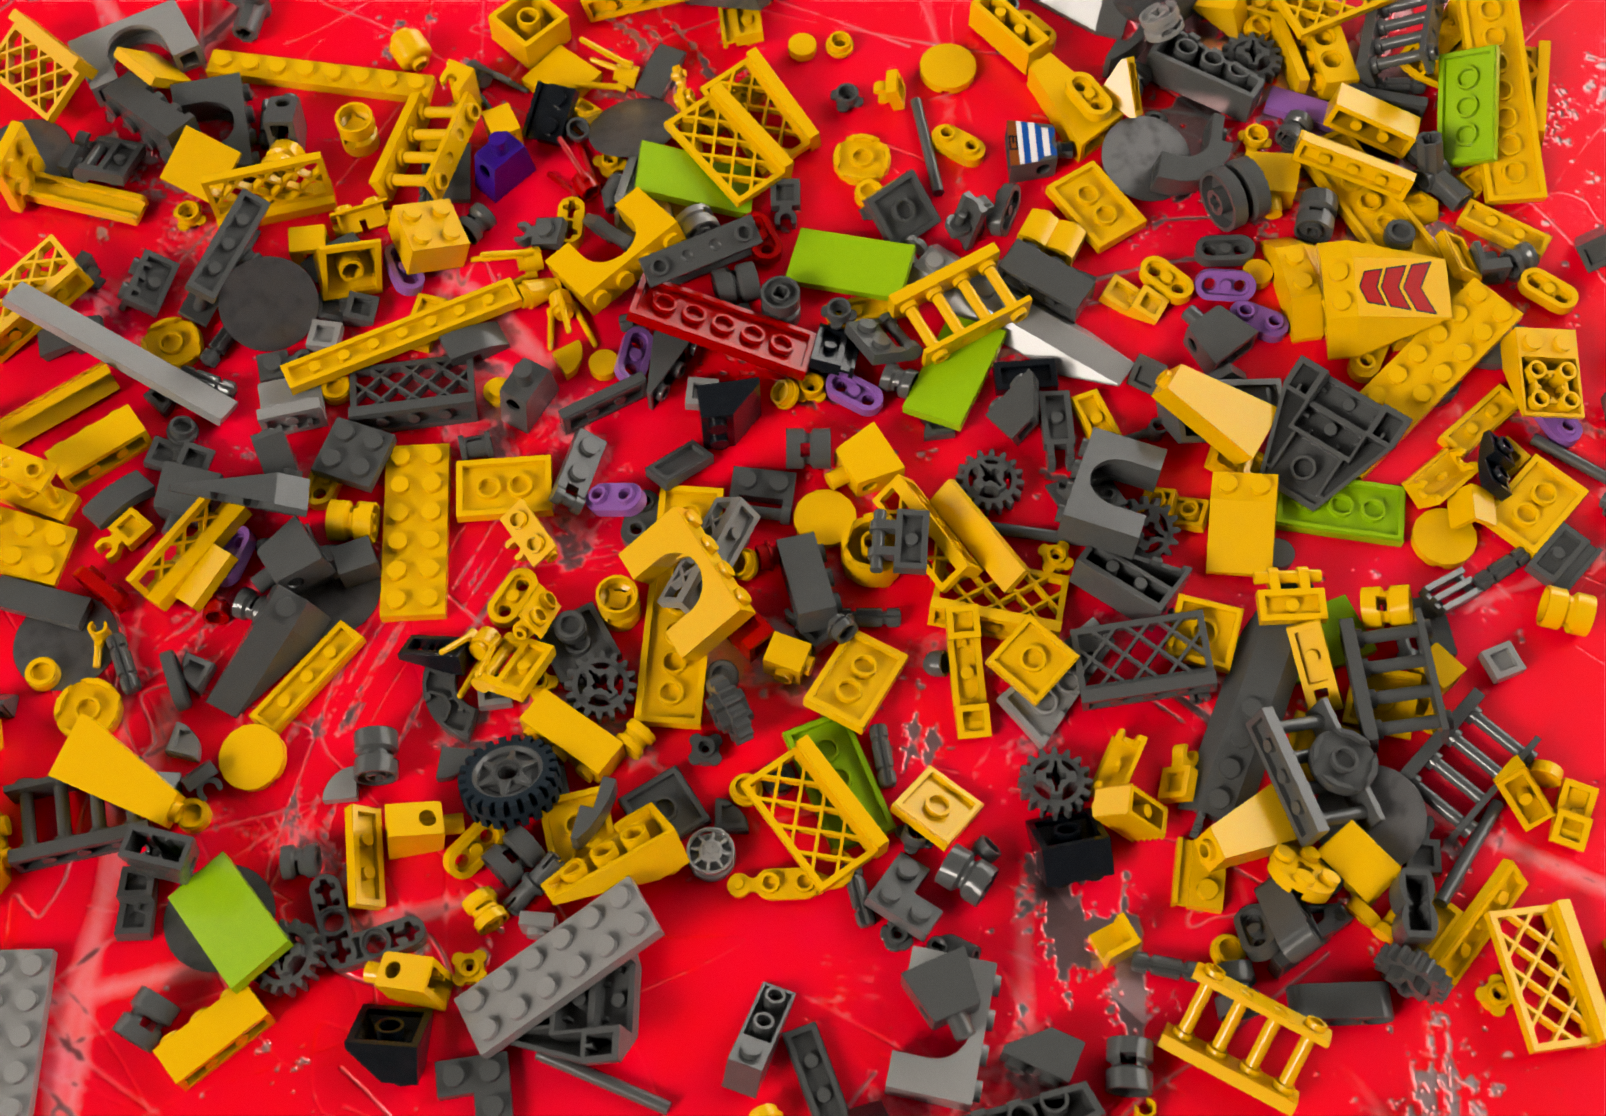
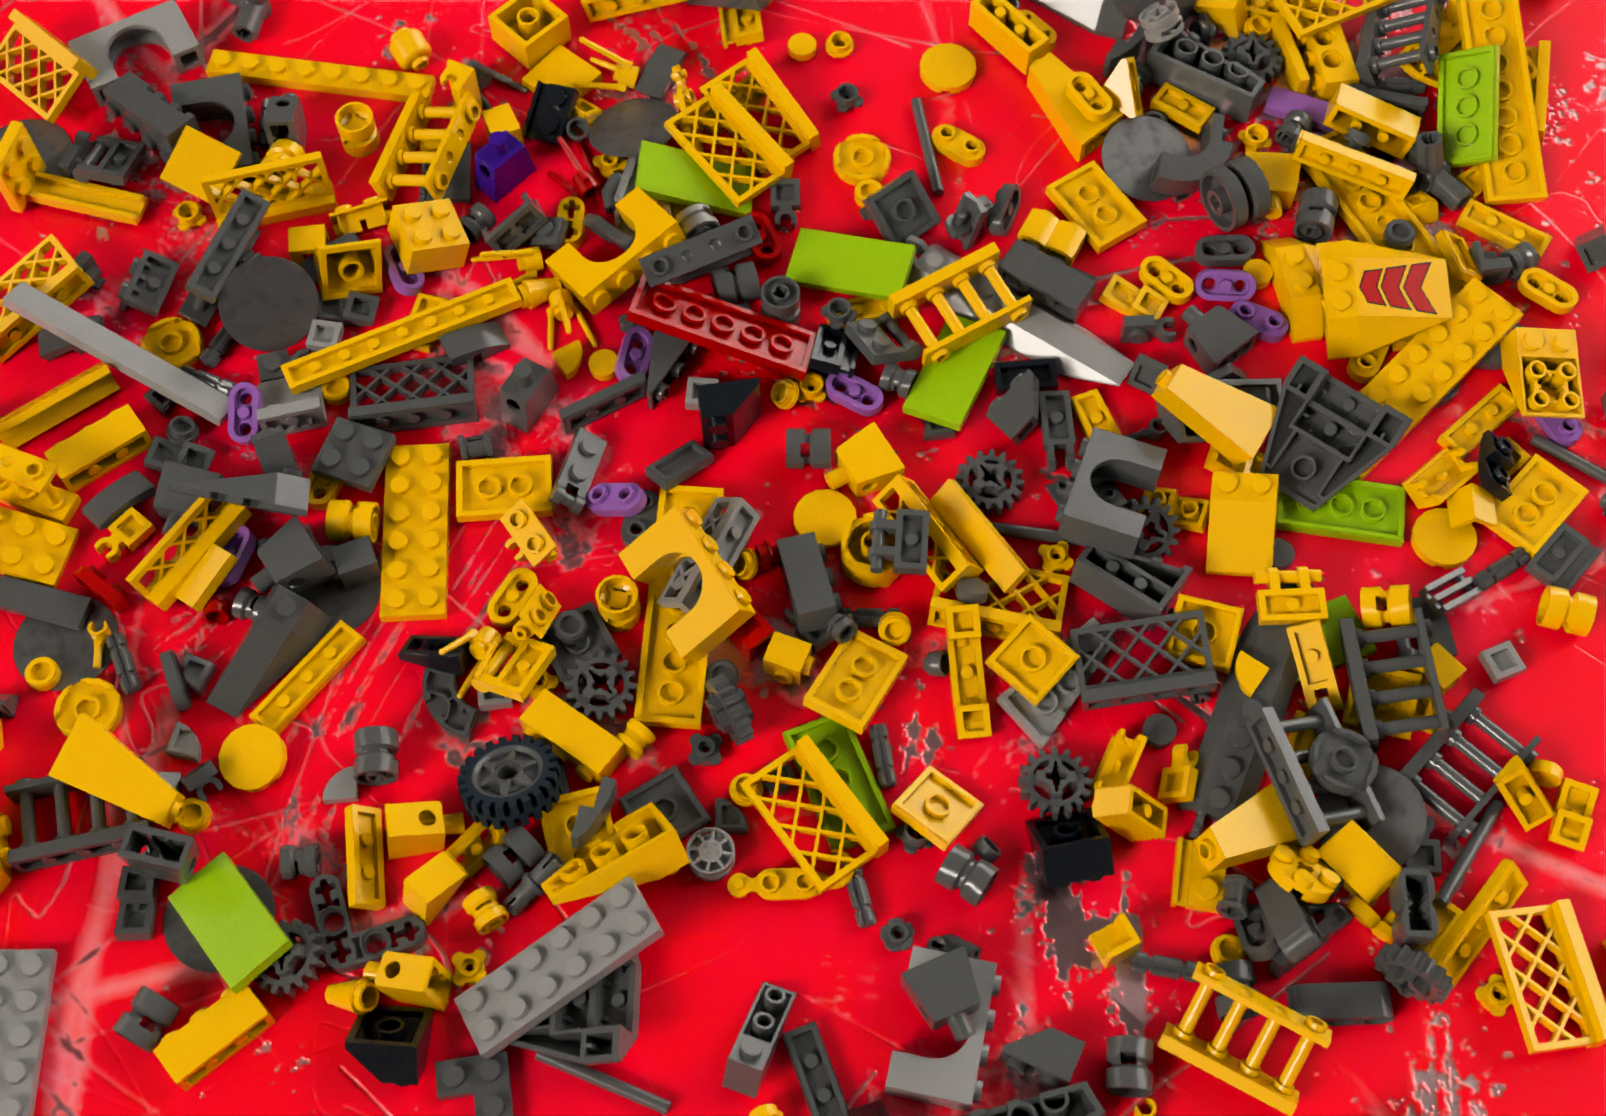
yellow tile [113,46,192,89] -> none
dark grey tile [436,746,475,782] -> none
yellow plate [483,377,507,407] -> none
light grey plate [518,911,559,940] -> none
dark grey plate [729,466,797,525] -> none
dark grey plate [864,851,943,942] -> none
yellow tile [873,69,906,111] -> none
torso [1004,120,1073,183] -> none
none -> medium lavender plate [228,382,263,446]
none -> yellow cone [325,978,379,1015]
none -> yellow slope [403,850,469,926]
none -> dark grey hinge [481,191,549,259]
none -> yellow tile [878,611,911,646]
none -> dark grey tile [955,578,990,605]
none -> dark grey plate [1119,315,1176,344]
none -> dark grey tile [1141,713,1177,749]
none -> yellow plate [1149,82,1216,134]
none -> dark grey plate [1189,12,1217,47]
none -> dark grey bush [1216,874,1255,921]
none -> yellow tile [1235,650,1270,698]
none -> dark grey plate [1342,128,1371,152]

